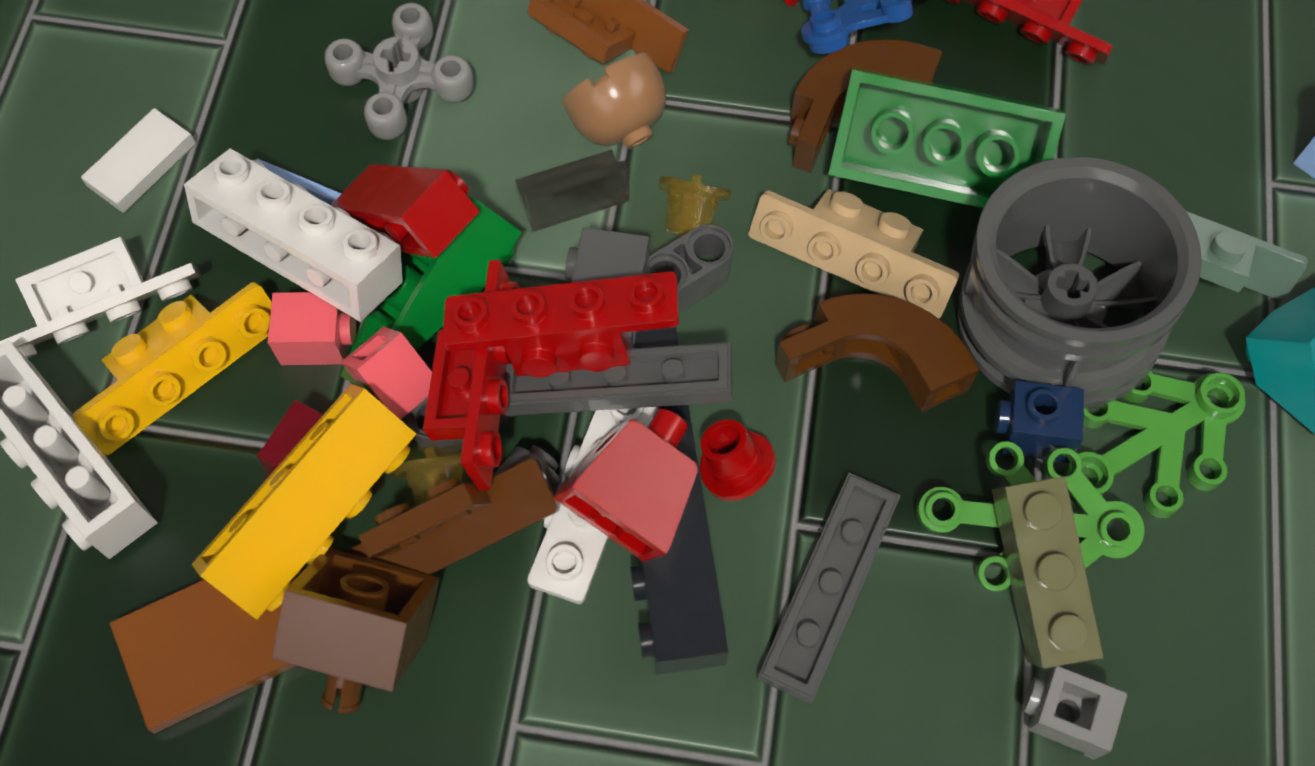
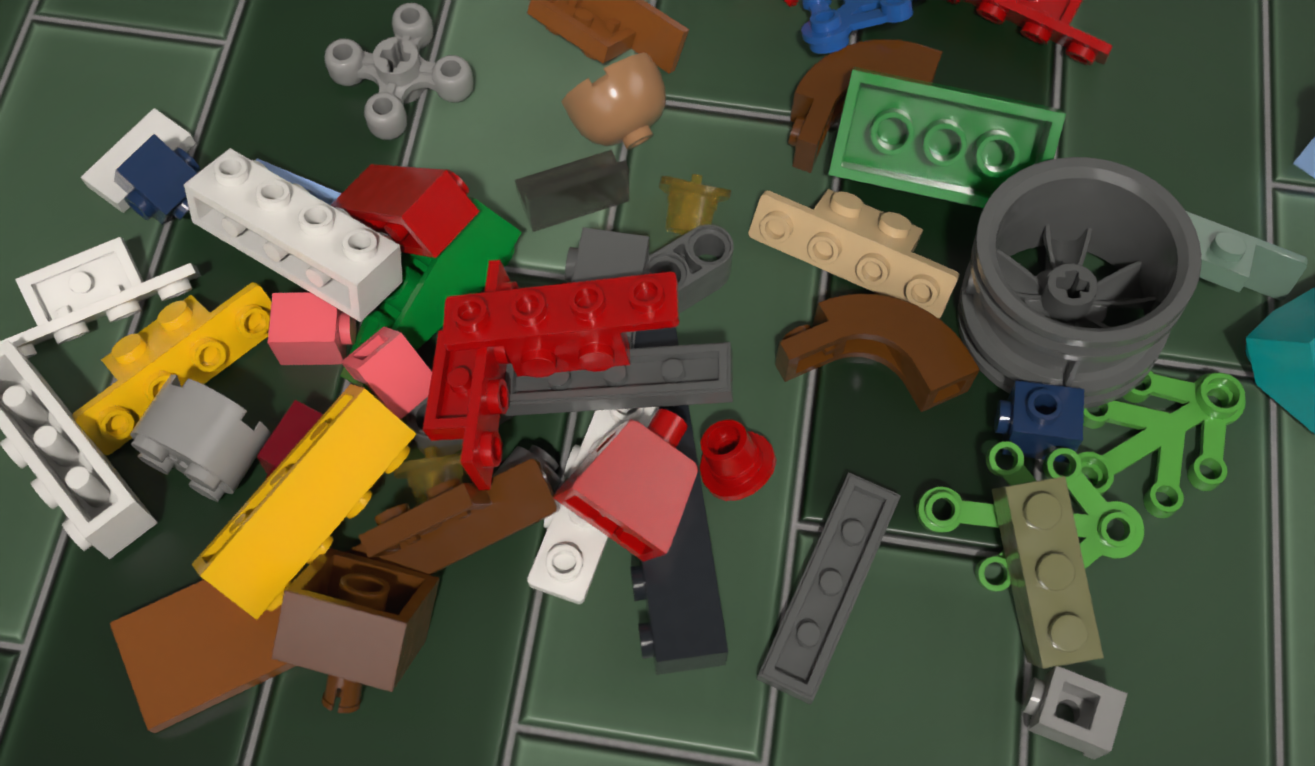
none -> dark blue brick [114,134,201,225]
none -> light grey brick [130,374,271,502]

